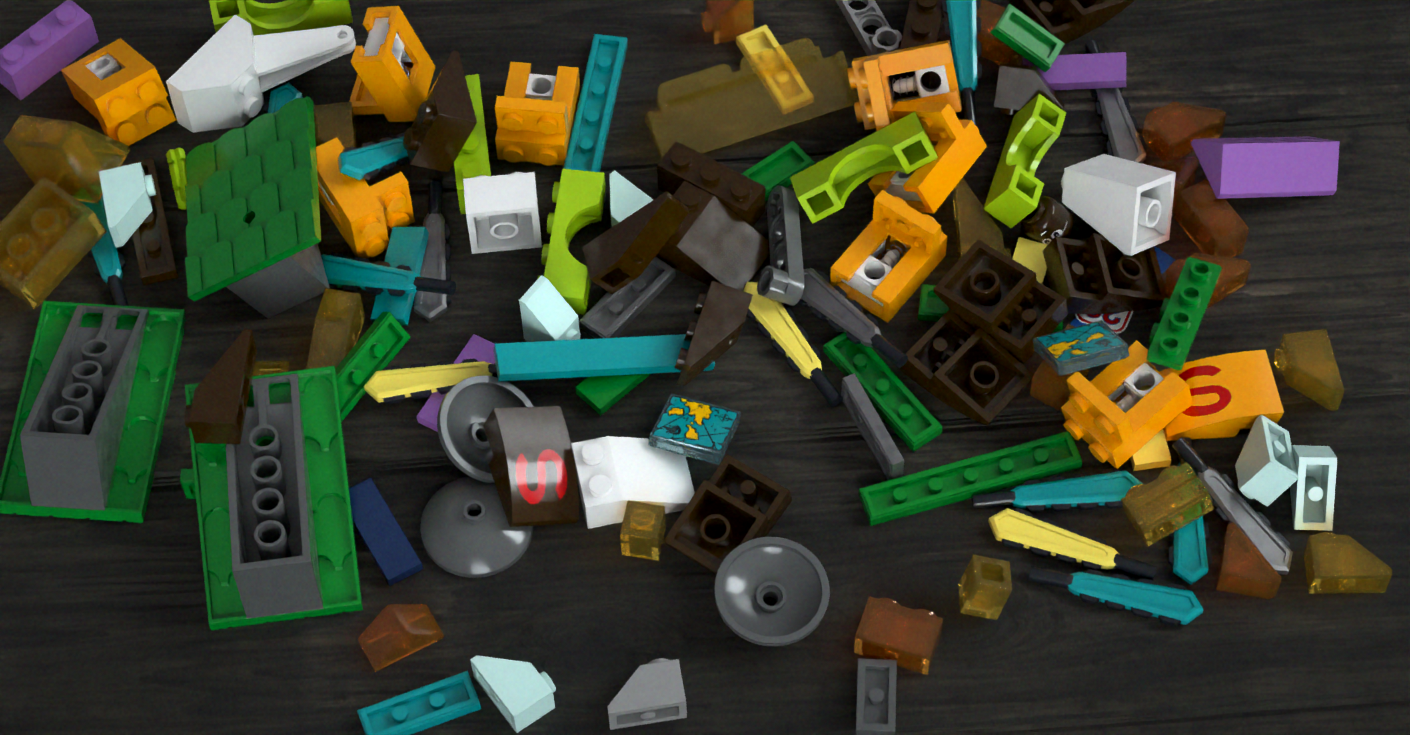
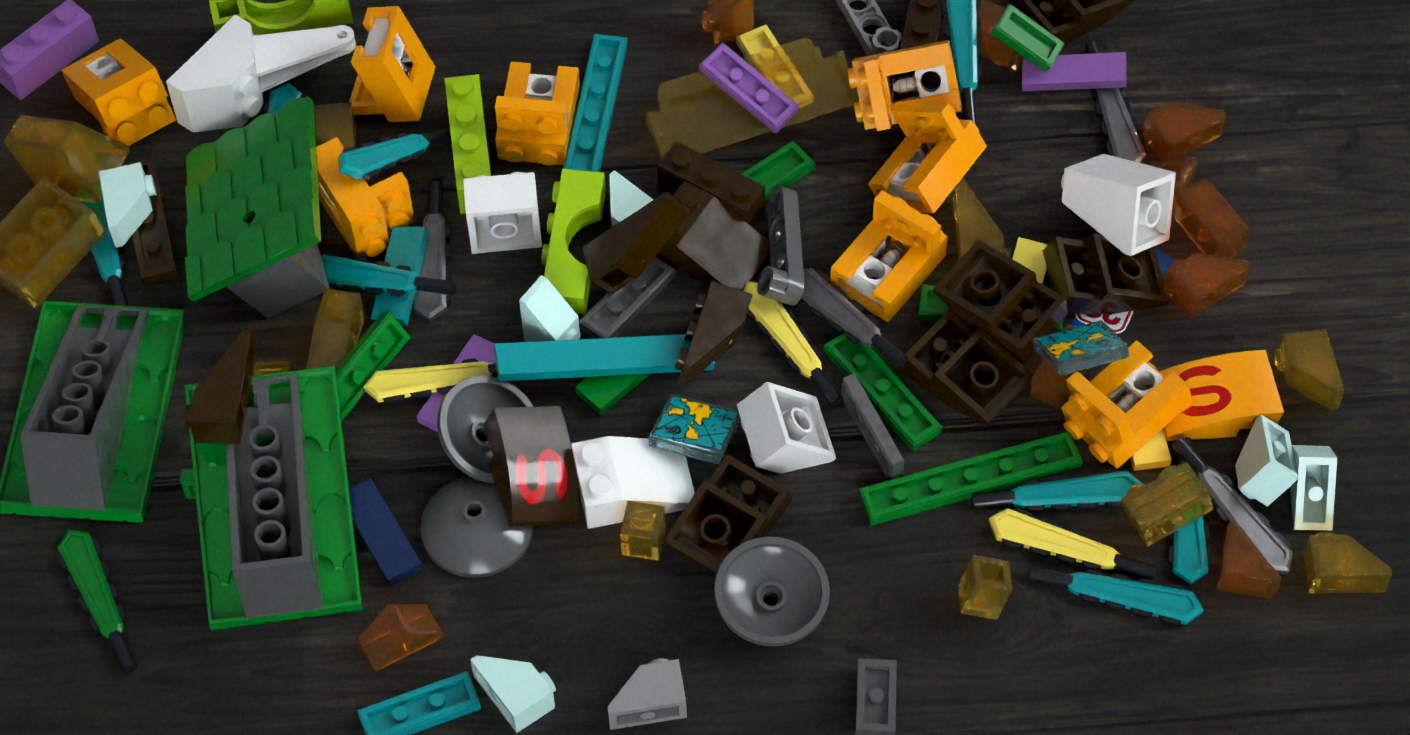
lime axle [166,147,187,210] -> none
dark brown slope [403,50,477,172] -> none
lime arch [790,111,938,224] -> none
clear orange brick [854,596,943,675] -> none
lime arch [983,94,1066,228] -> none
dark brown slope [994,62,1064,115] -> none
dark brown head [1021,196,1073,245] -> none
green bracket [1146,257,1222,370] -> none
medium lavender slope [1191,136,1340,199] -> none
none -> green sword [56,529,137,674]
none -> medium lavender tile [699,42,799,134]
none -> white slope [737,382,836,474]

